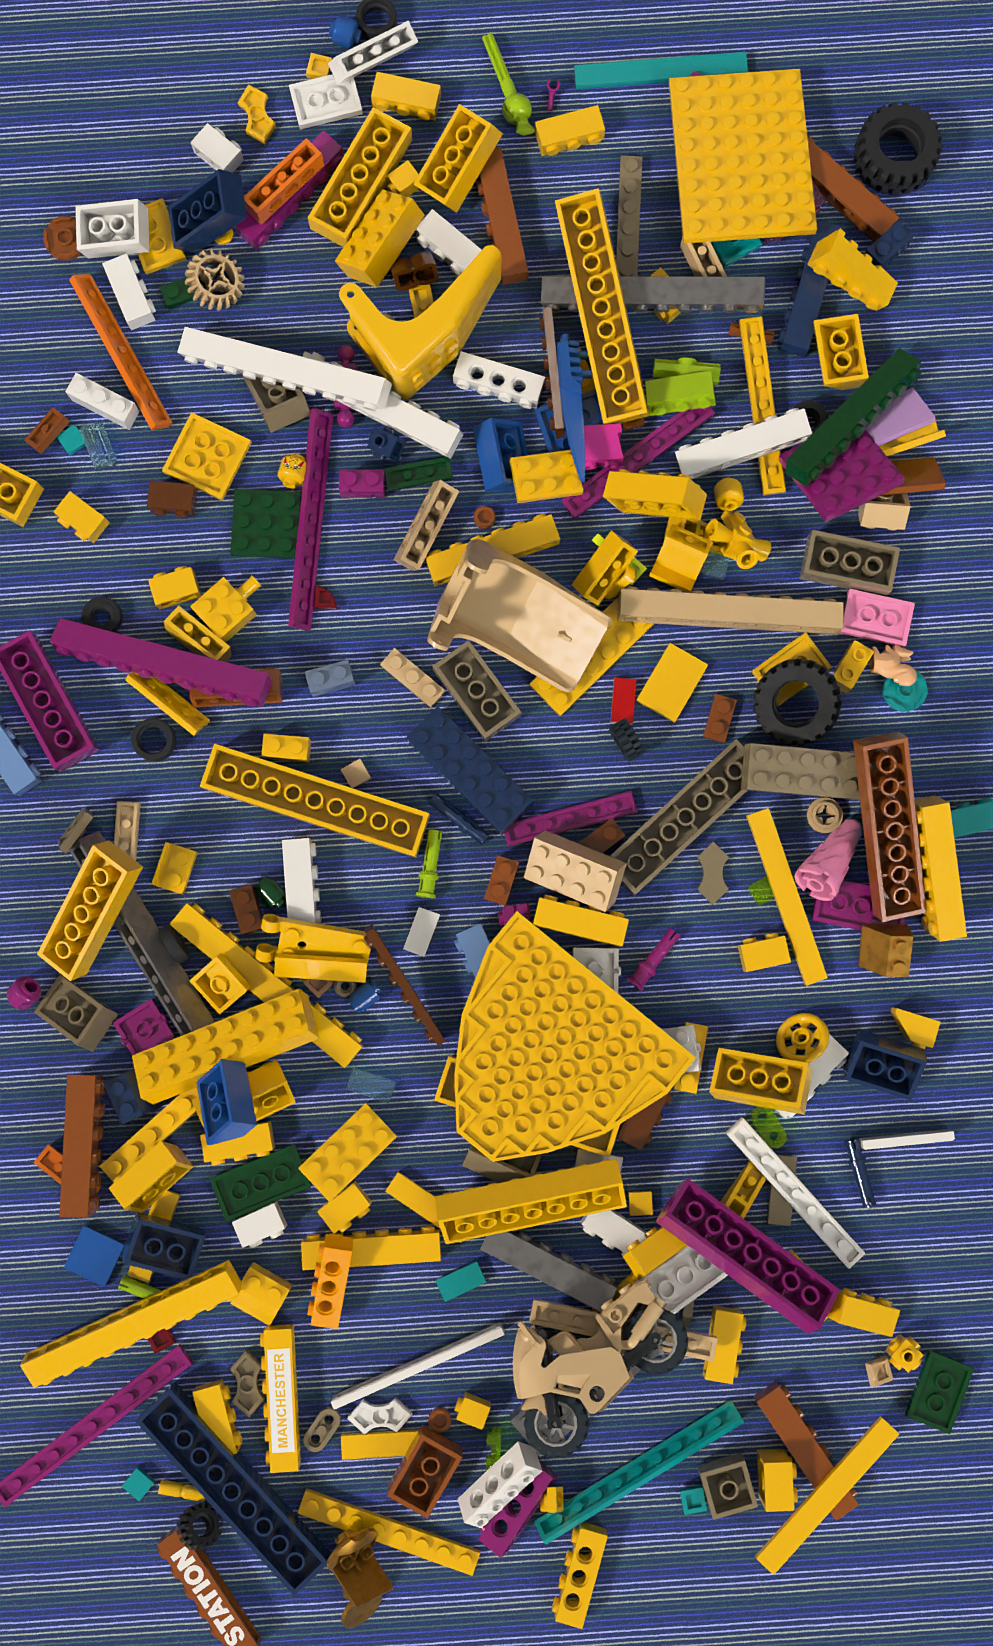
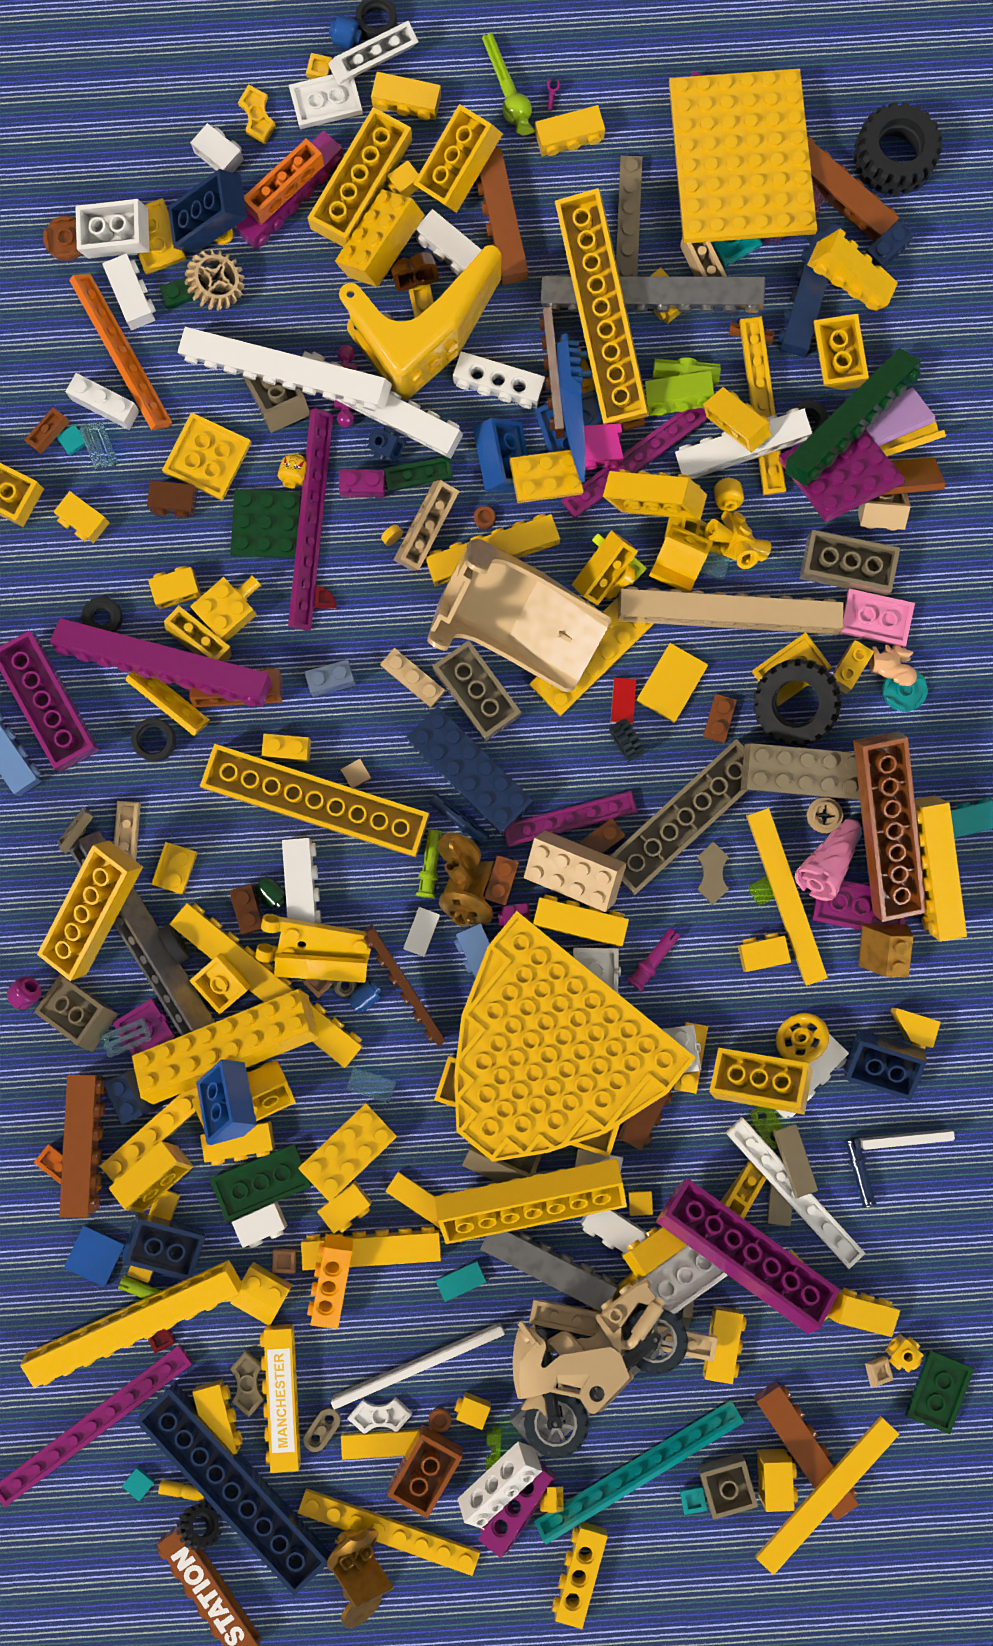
teal tile [574,52,748,90] -> none
none -> clear light blue tile [100,1018,152,1058]
none -> medium nougat tile [272,1248,297,1274]
none -> yellow tile [381,525,403,546]
none -> pearl gold piece [437,832,495,927]
none -> yellow brick [703,387,771,453]
none -> dark tan tile [773,1124,818,1198]

